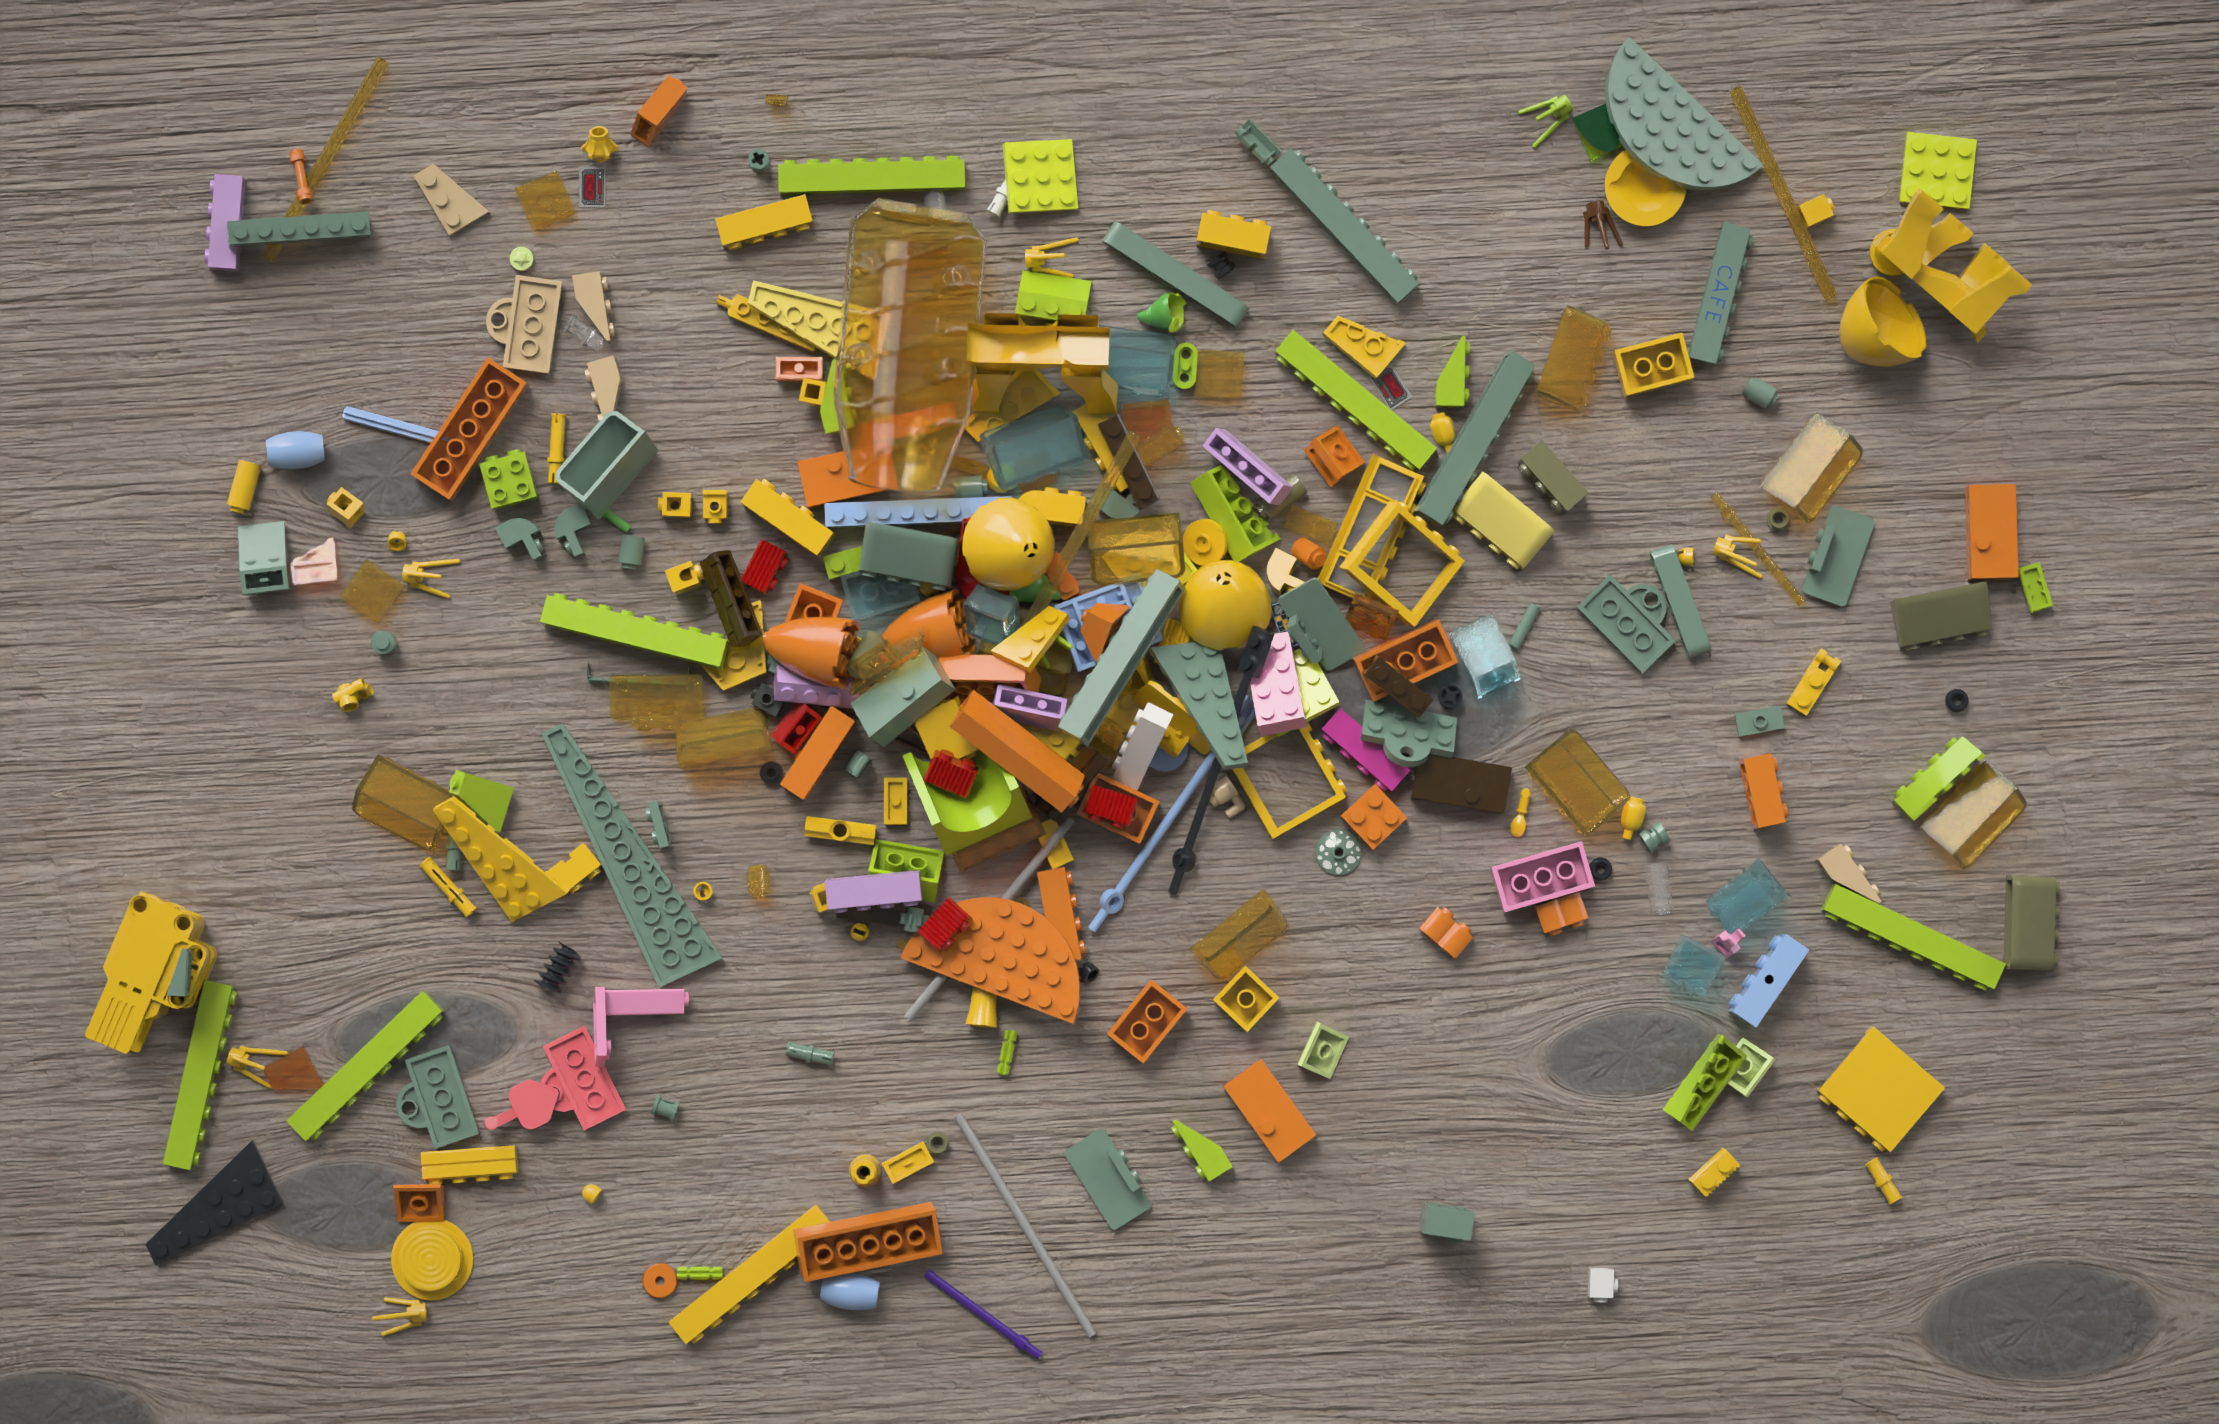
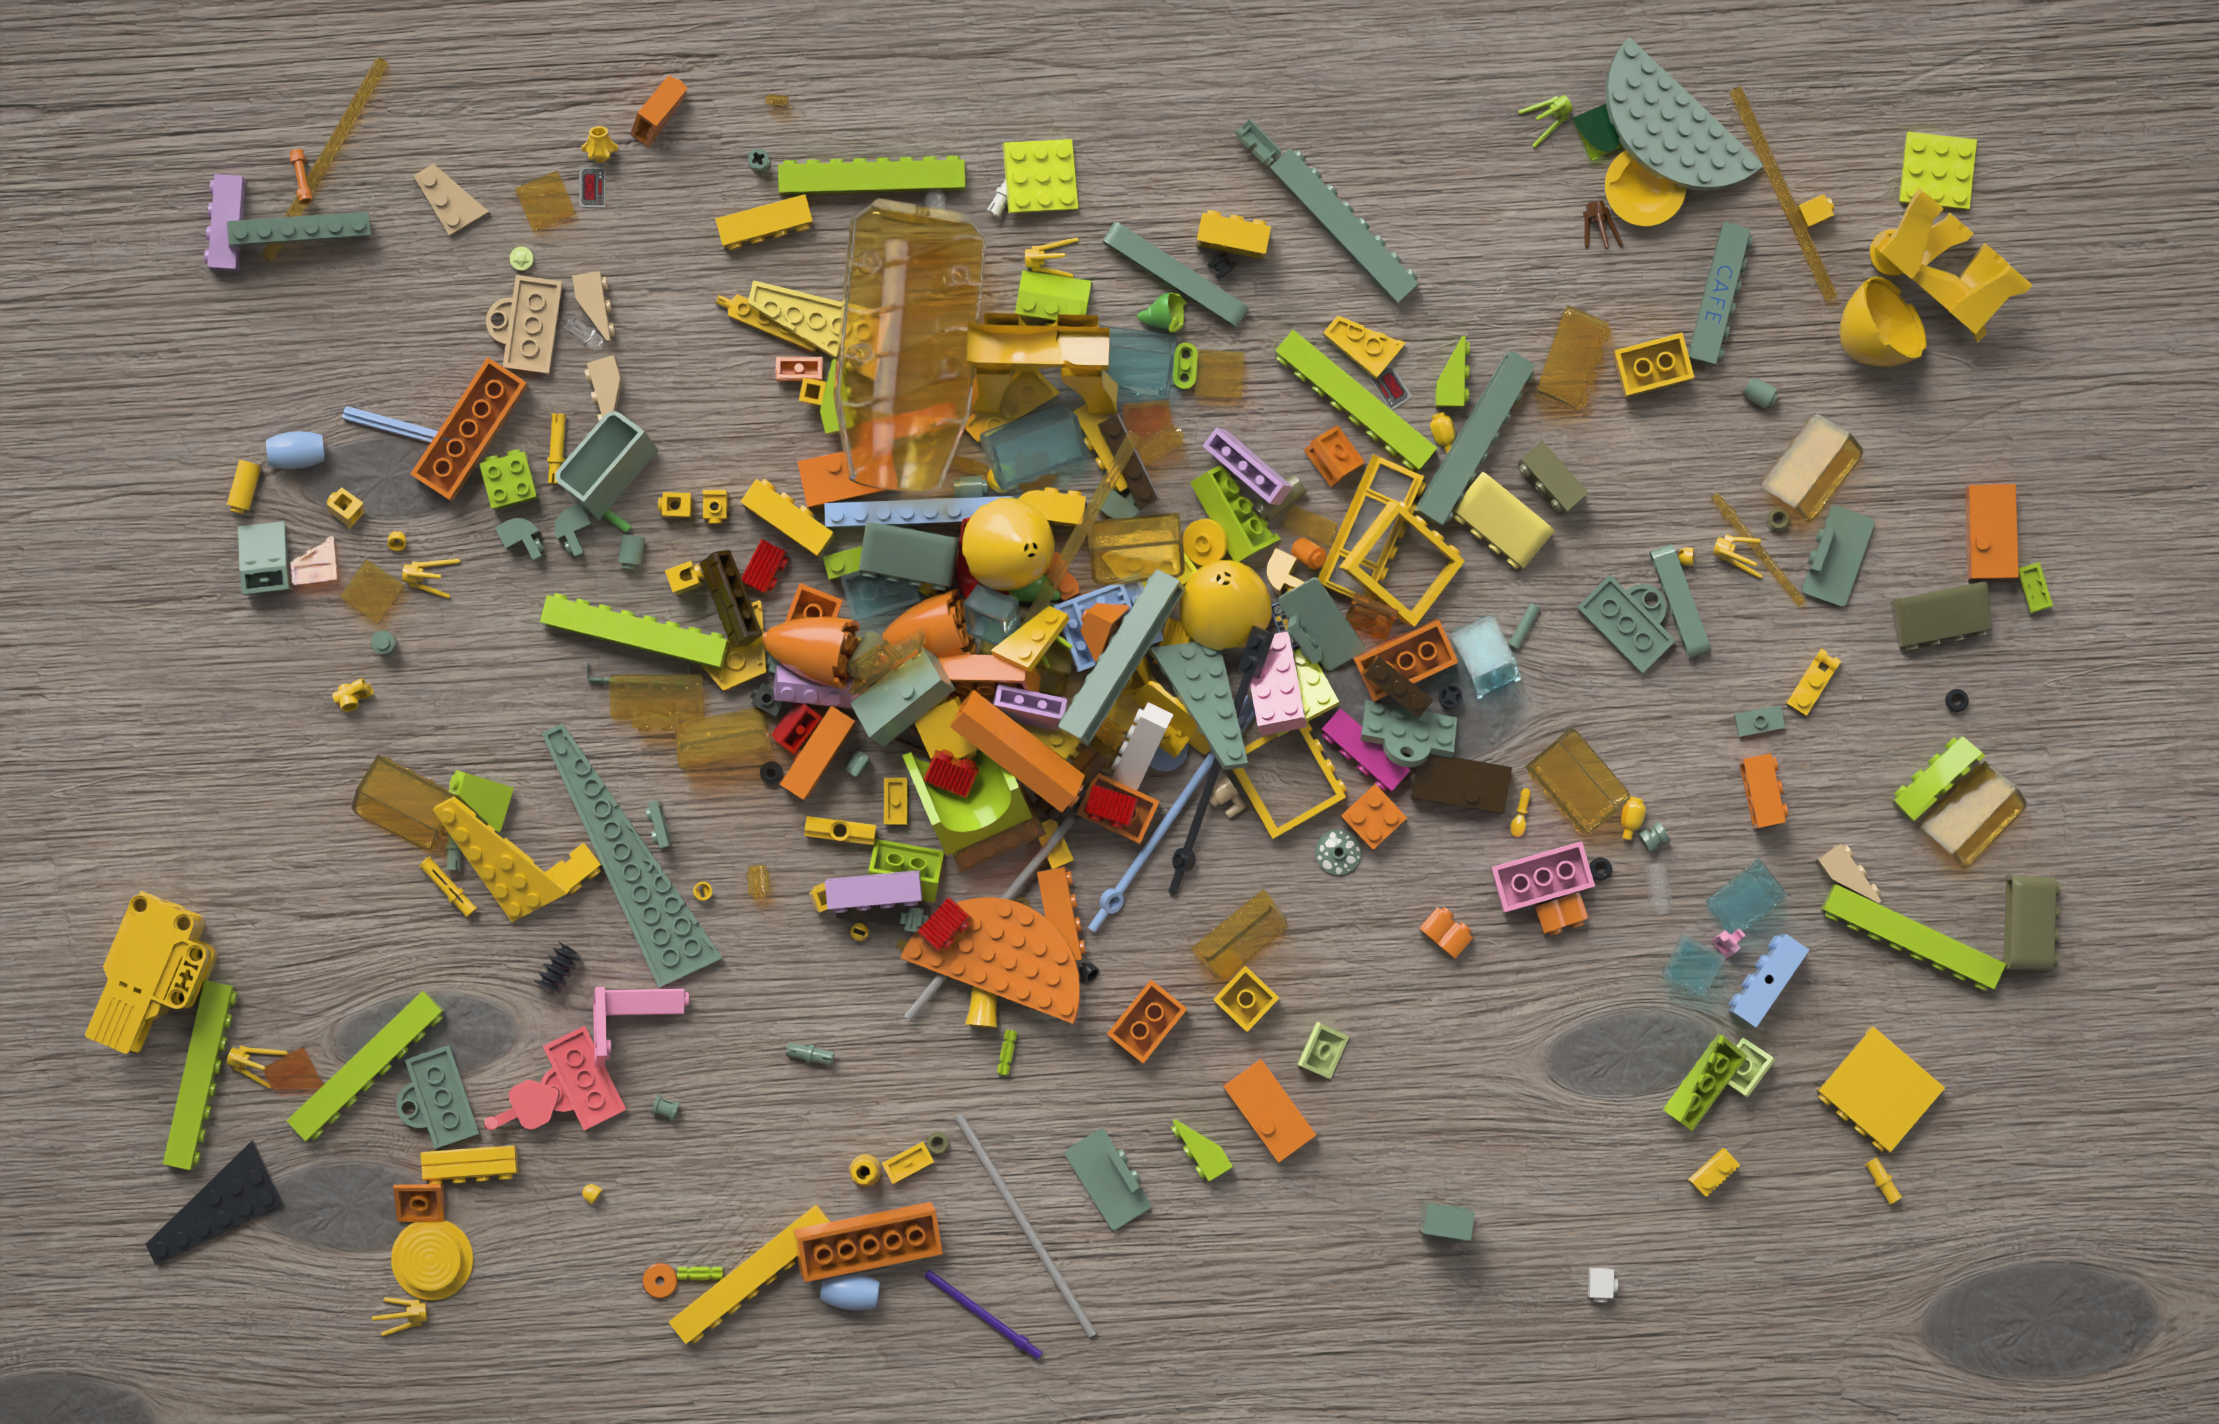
sand green slope [167,949,192,996] -> none

